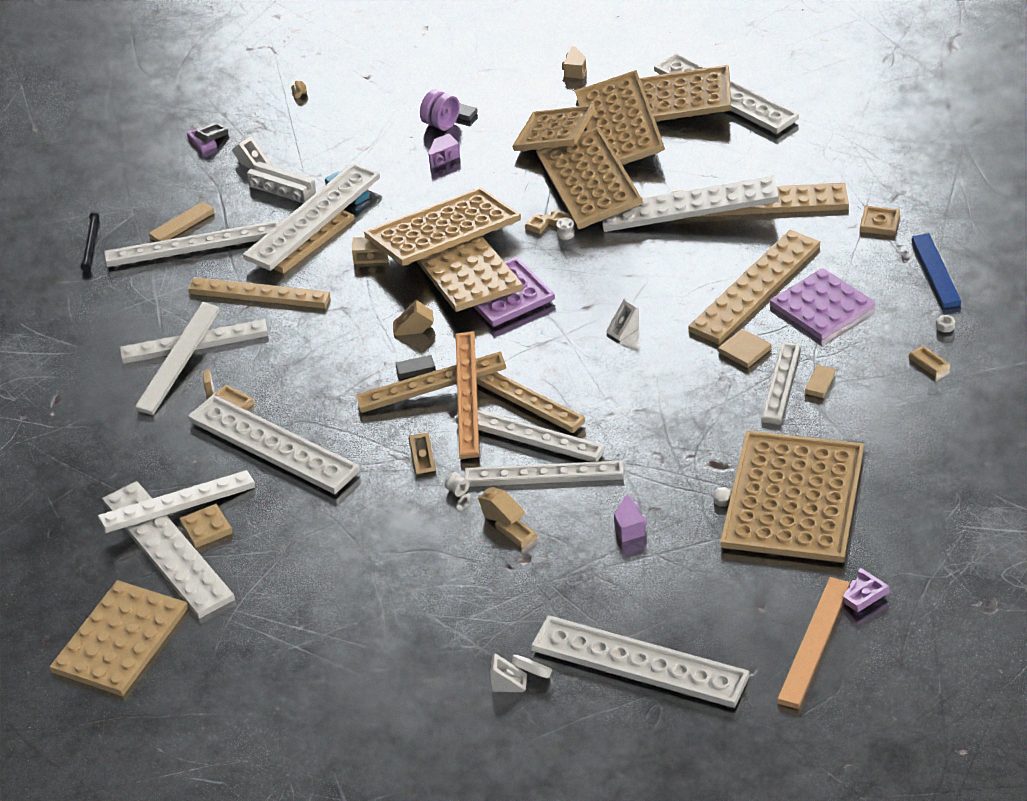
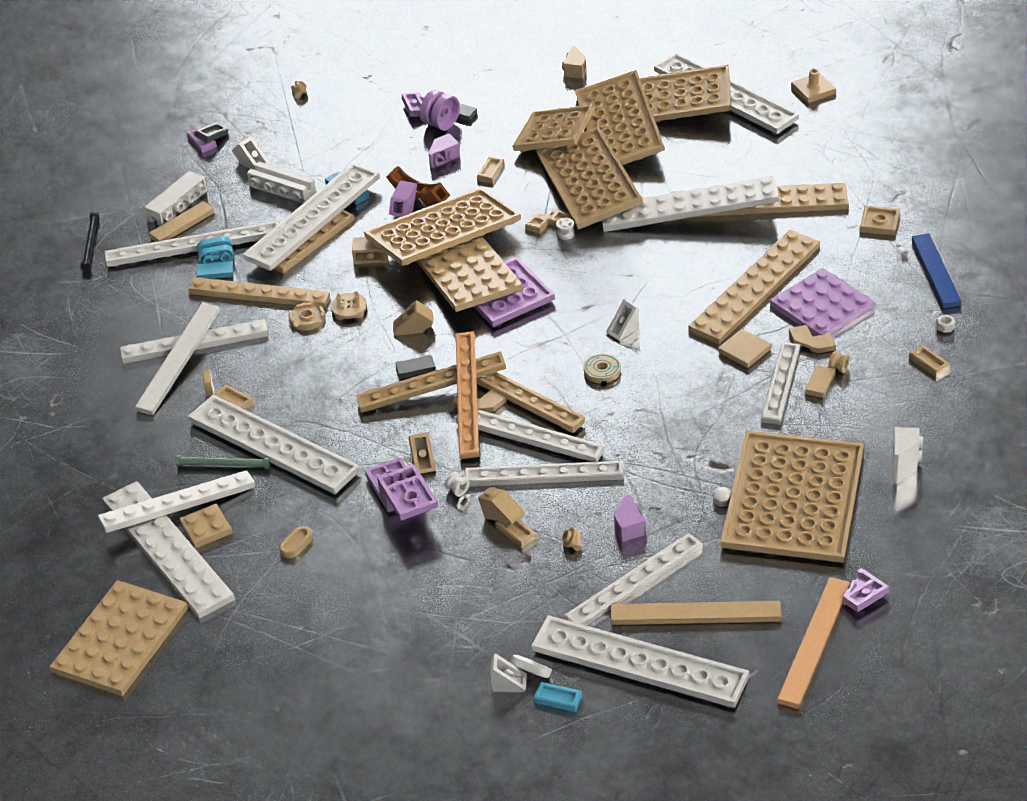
none -> white brick [144,171,207,226]
none -> sand green bar [176,455,270,469]
none -> medium azure brick [197,236,234,264]
none -> medium azure tile [197,261,233,279]
none -> tan tile [279,526,313,558]
none -> tan tile [289,302,325,331]
none -> tan plate [331,291,367,320]
none -> lavender bracket [365,457,438,521]
none -> dark orange arch [386,166,451,207]
none -> lavender slope [388,181,417,217]
none -> lavender wing [401,92,424,117]
none -> tan tile [452,389,507,412]
none -> tan tile [477,156,505,184]
none -> medium azure tile [534,682,582,712]
none -> tan plate [562,527,582,551]
none -> white tile [564,533,702,626]
none -> tan tile [583,354,621,383]
none -> tan tile [611,601,782,625]
none -> tan tile [789,325,836,353]
none -> tan tile [791,68,837,103]
none -> tan wheel [828,351,850,373]
none -> white slope [893,427,923,484]

